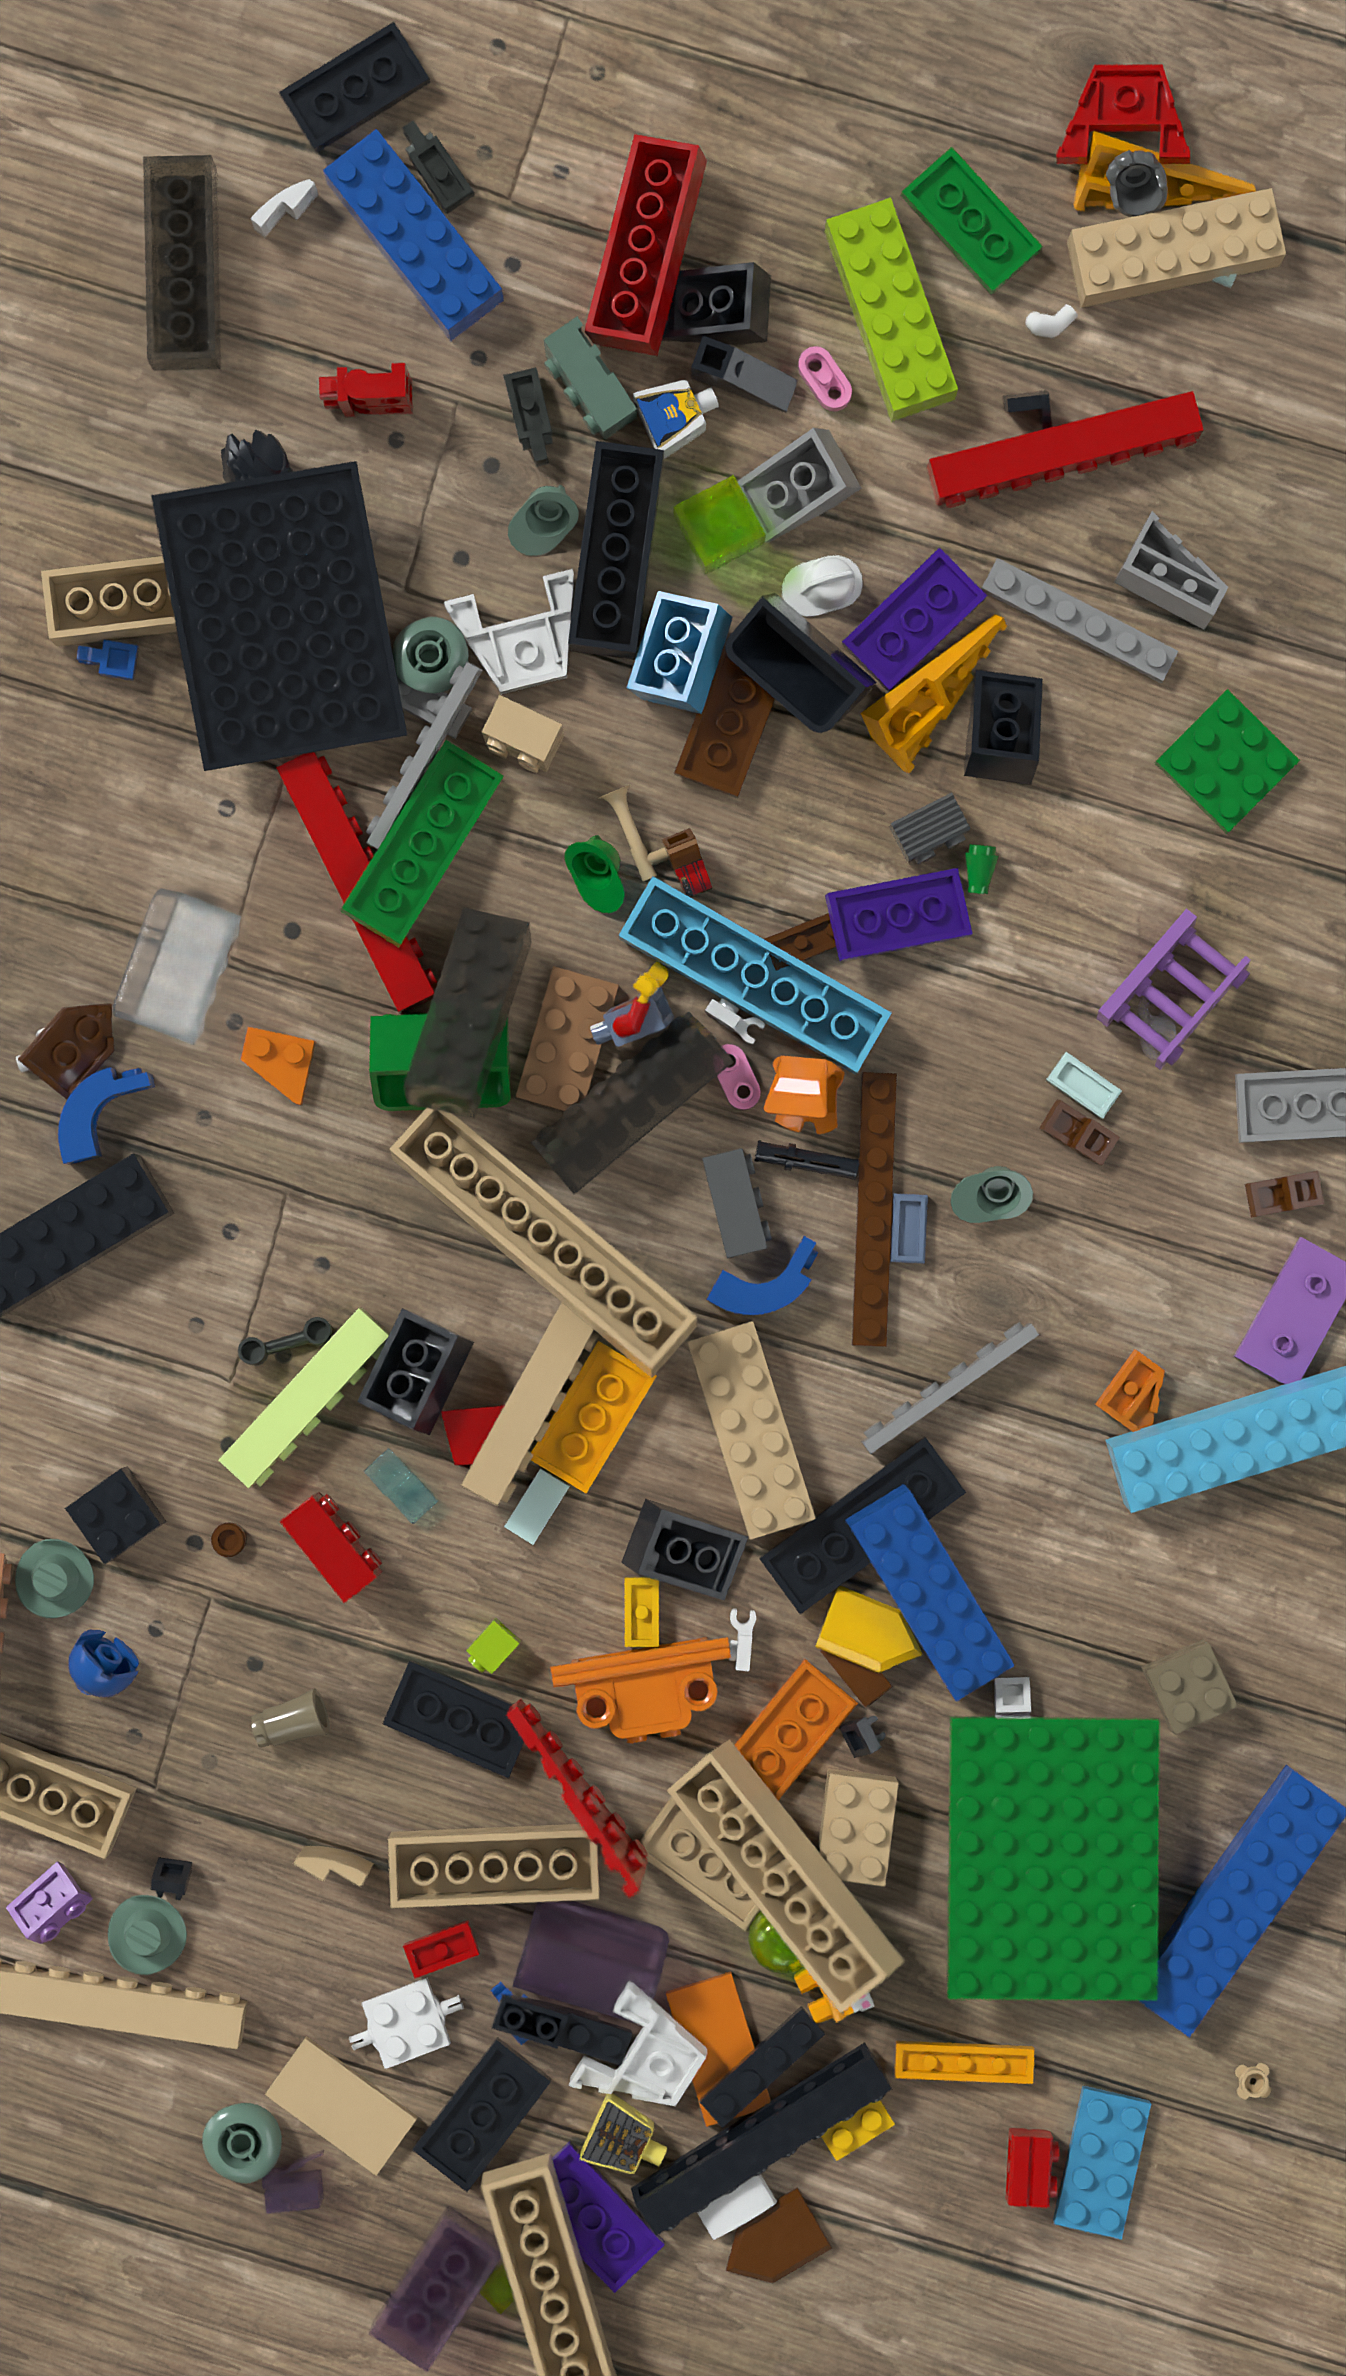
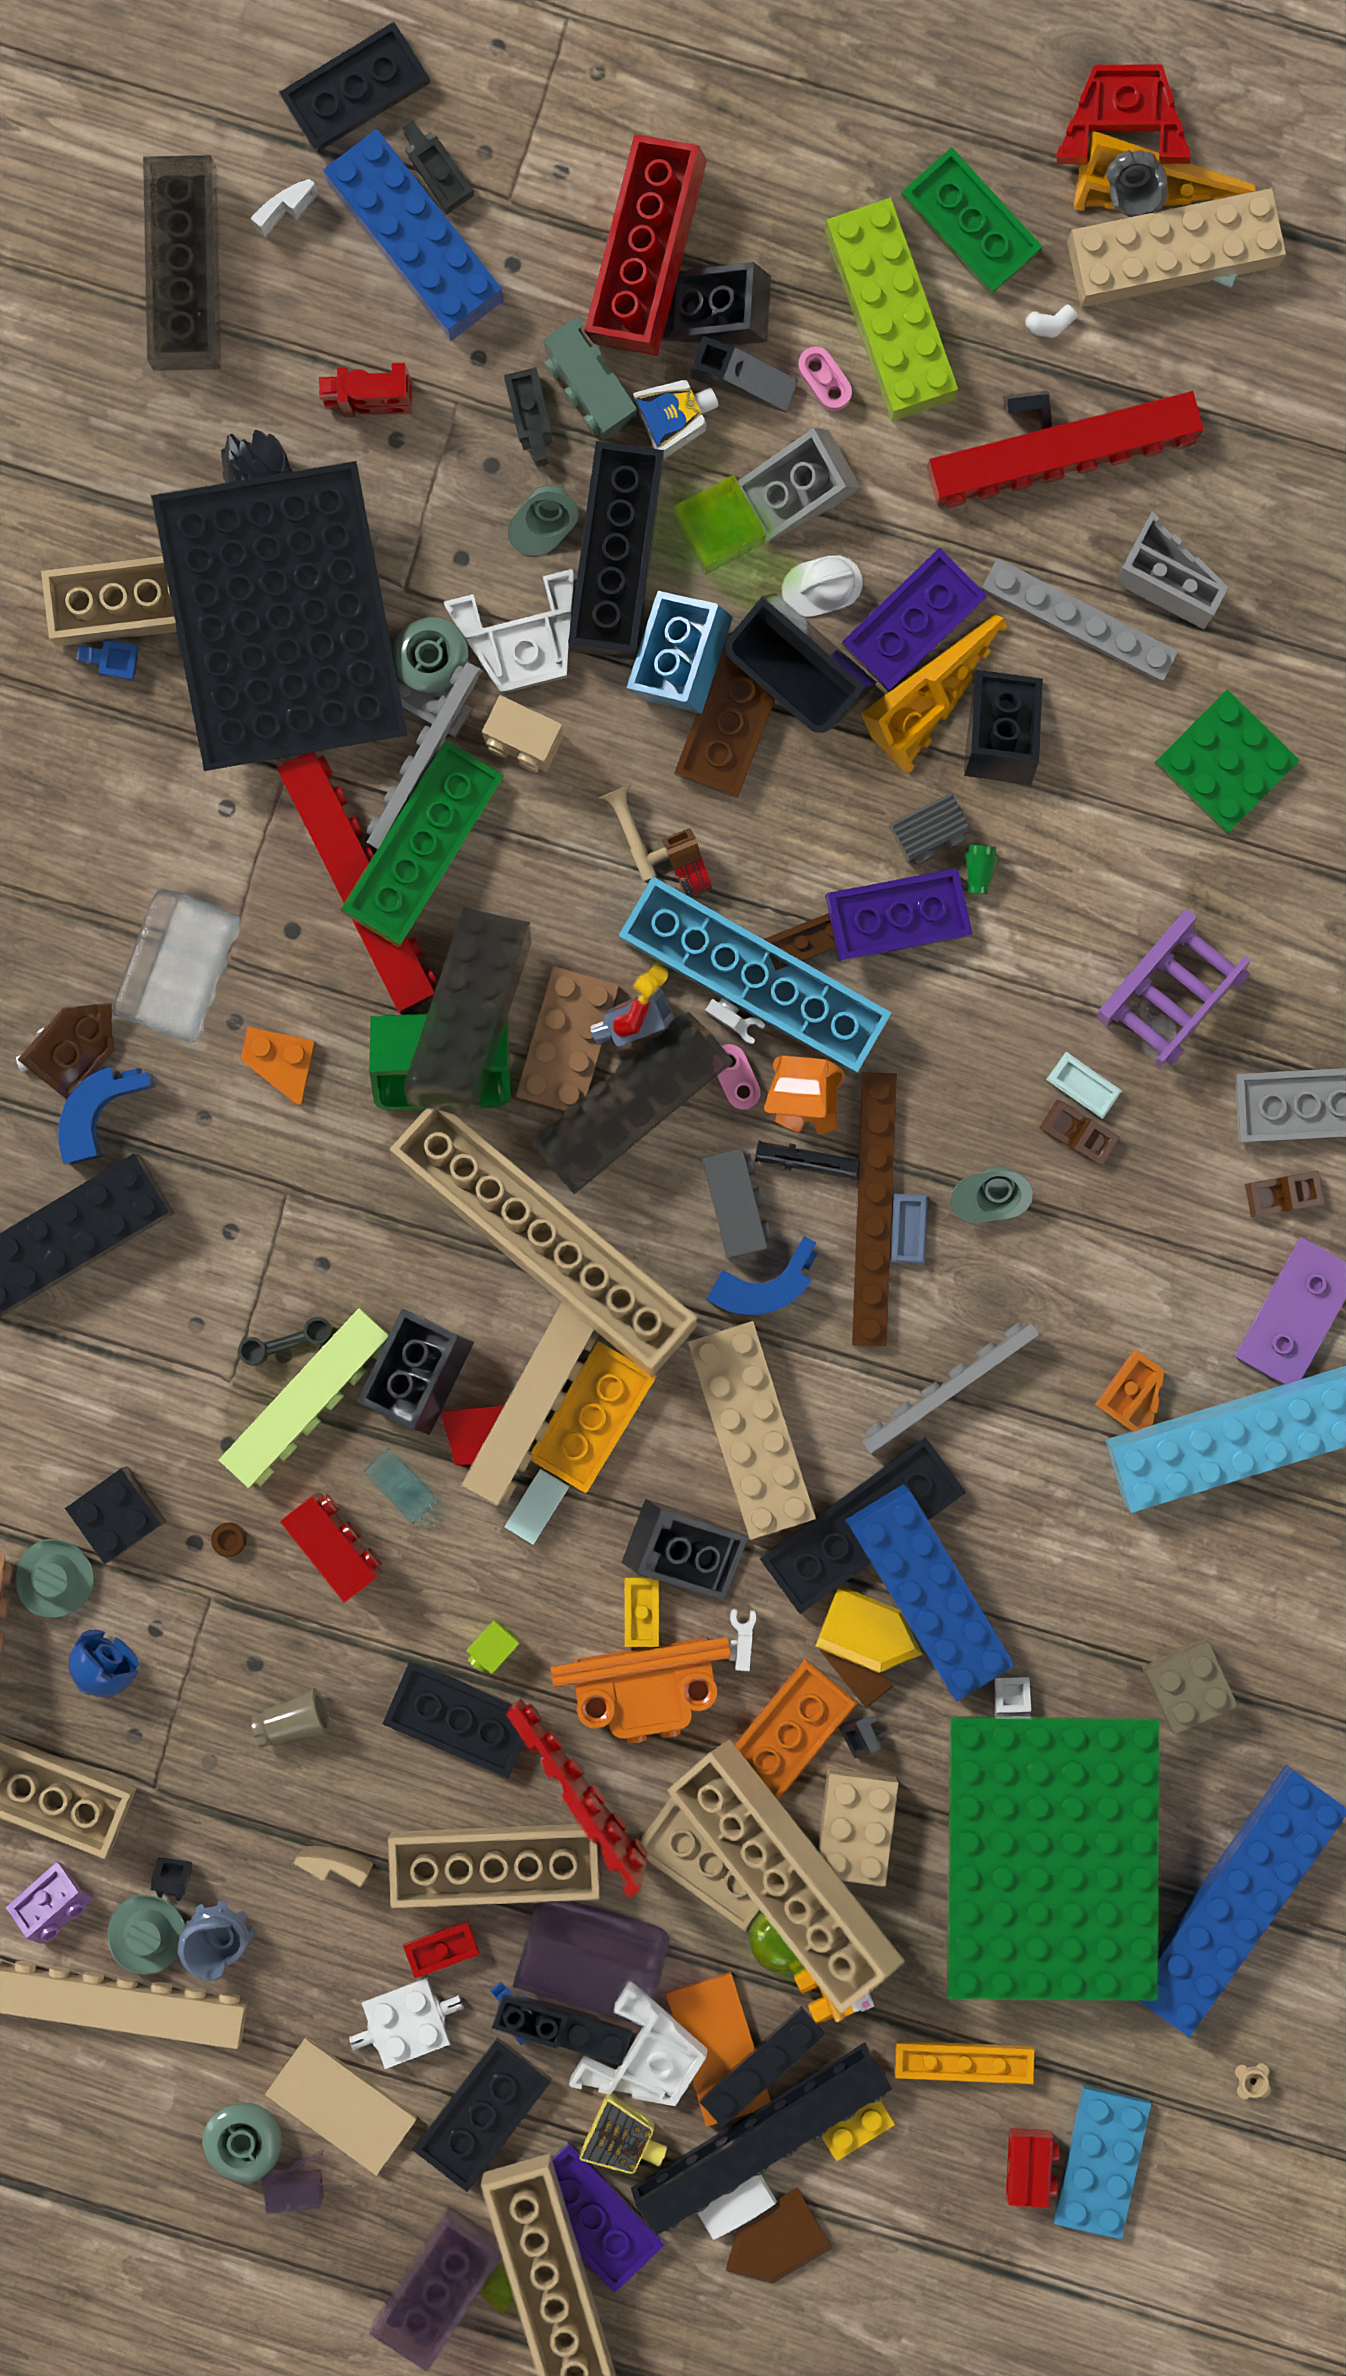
green piece [564,835,625,913] -> none
none -> sand blue hair [177,1900,256,1982]

